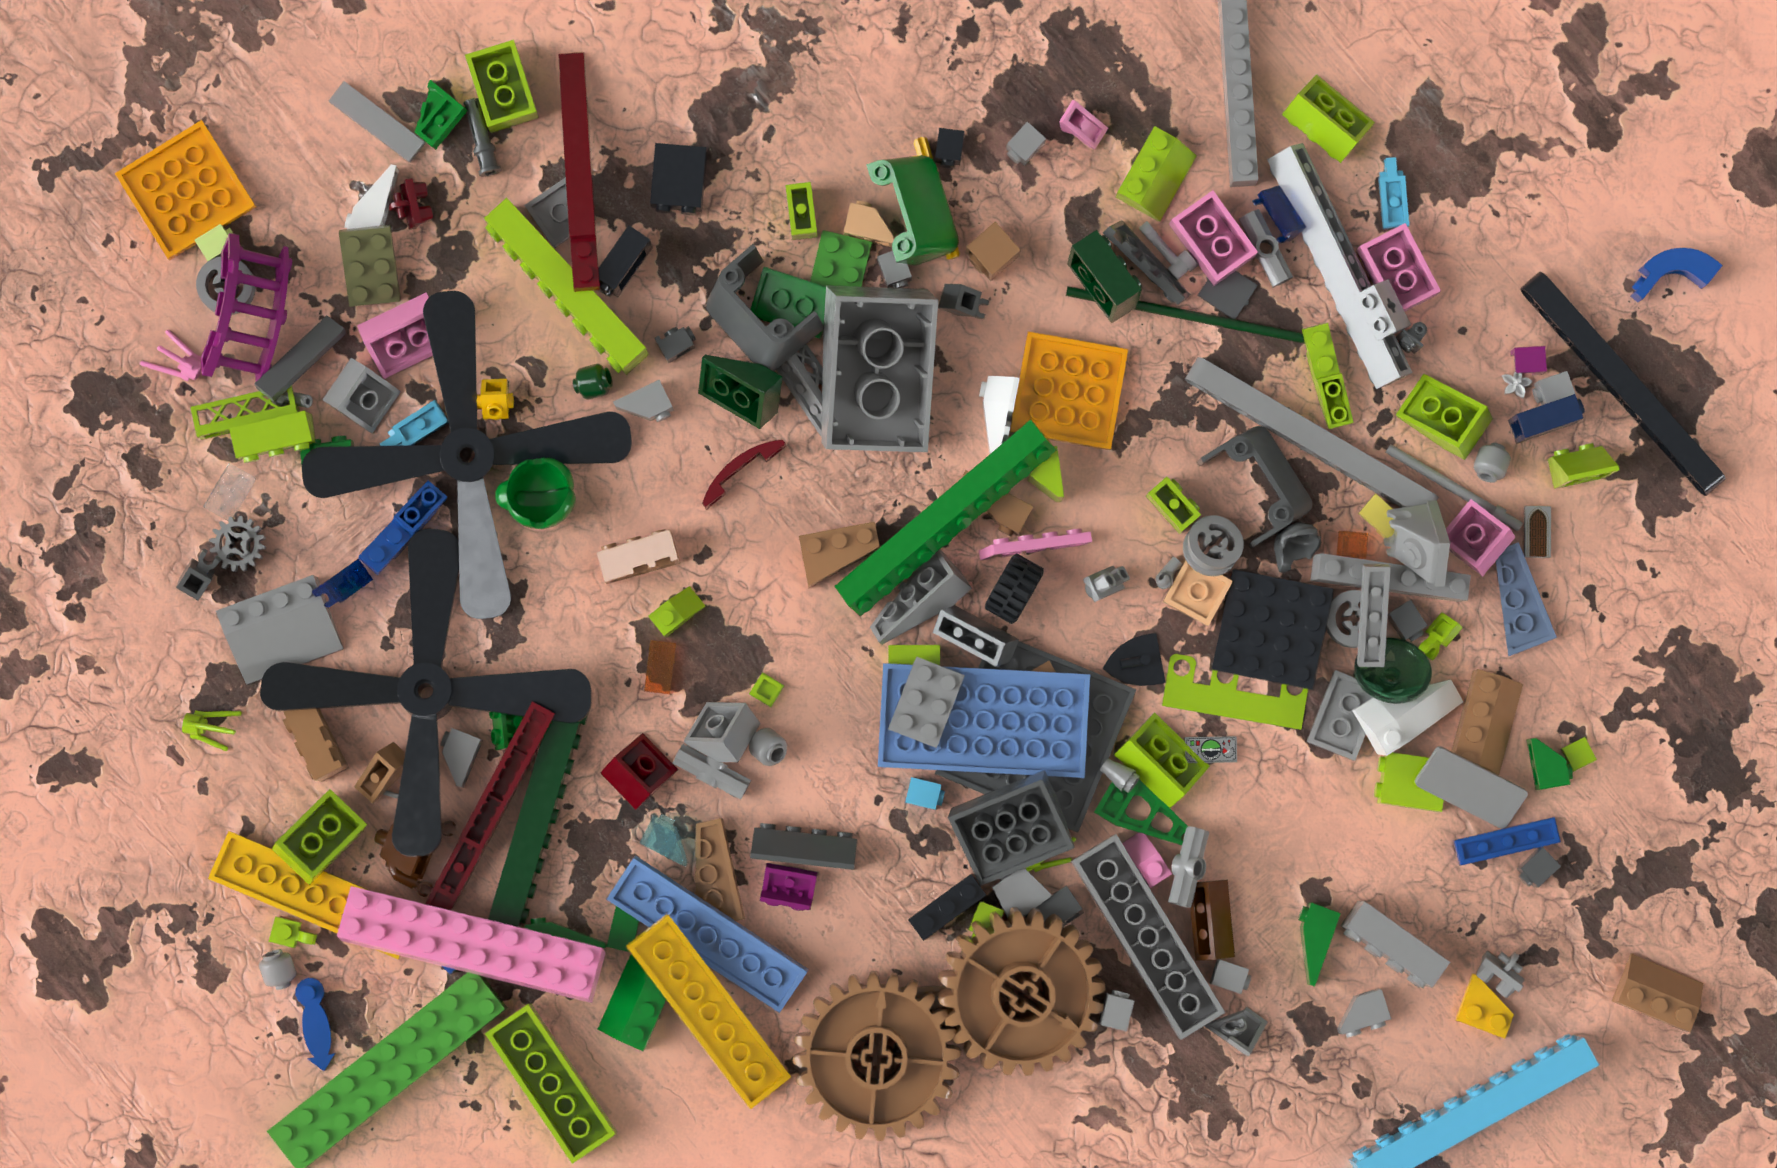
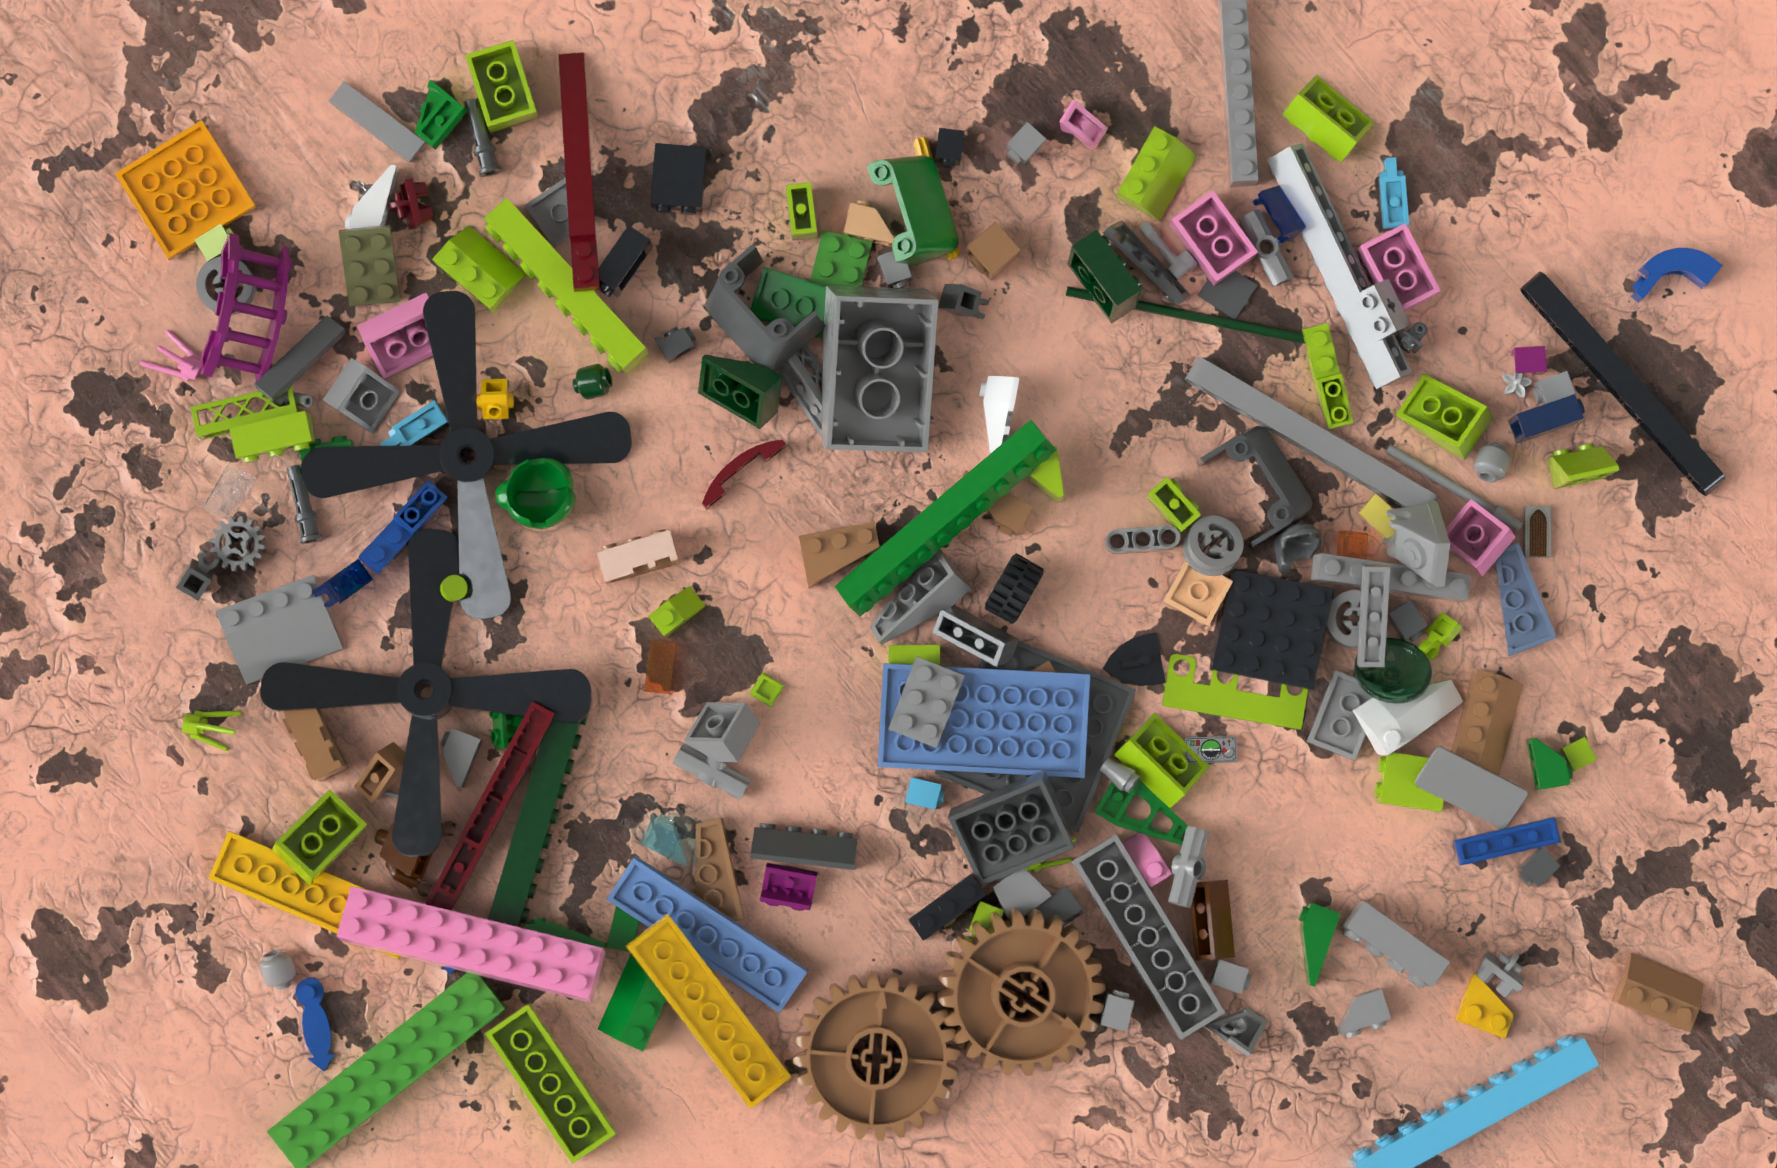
lime plate [269,916,317,948] -> none
dark red slope [600,733,679,810] -> none
light grey slope [613,380,674,422] -> none
light grey head [749,728,787,766] -> none
bright pink wing [979,528,1092,560] -> none
light orange plate [1010,331,1128,450] -> none
light grey hips [1083,565,1130,602] -> none
light grey arm [1155,556,1183,589] -> none
none -> dark grey pin [286,465,323,544]
none -> lime slope [432,225,527,313]
none -> lime tile [440,575,467,602]
none -> light grey beam [1104,525,1180,555]

